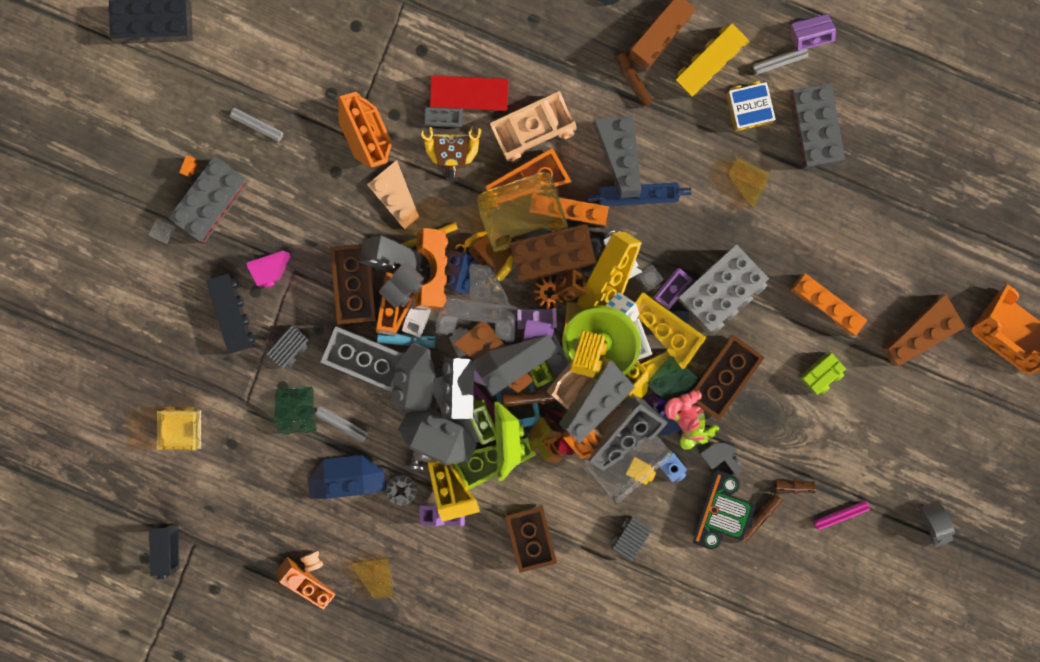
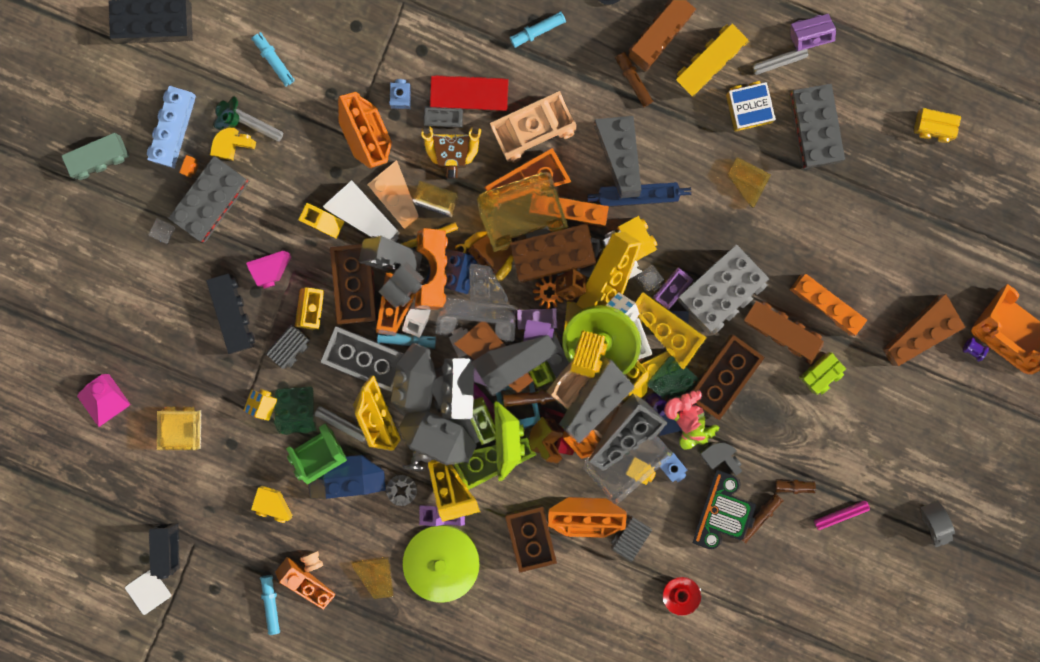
none -> sand green brick [62,133,129,180]
none -> dark pink slope [77,374,131,427]
none -> white sticker [125,570,171,615]
none -> light blue brick [147,86,196,169]
none -> yellow brick [210,128,256,161]
none -> dark green plate [213,96,239,130]
none -> yellow brick [243,389,277,421]
none -> medium azure pin [251,32,295,87]
none -> yellow slope [251,486,292,523]
none -> medium azure pin [260,575,280,635]
none -> bright green panel [286,424,347,485]
none -> yellow brick [295,287,324,330]
none -> yellow slope [299,203,345,239]
none -> white slope [323,180,400,242]
none -> yellow wedge [353,375,401,451]
none -> medium blue brick [390,79,411,109]
none -> lime dish [403,525,480,603]
none -> clear yellow piece [413,181,459,217]
none -> medium azure pin [509,11,566,48]
none -> orange wedge [548,497,627,538]
none -> yellow brick [617,216,657,261]
none -> red dish [663,577,701,616]
none -> dark orange wedge [744,301,824,365]
none -> yellow brick [914,108,961,143]
none -> dark purple bush [962,337,989,362]

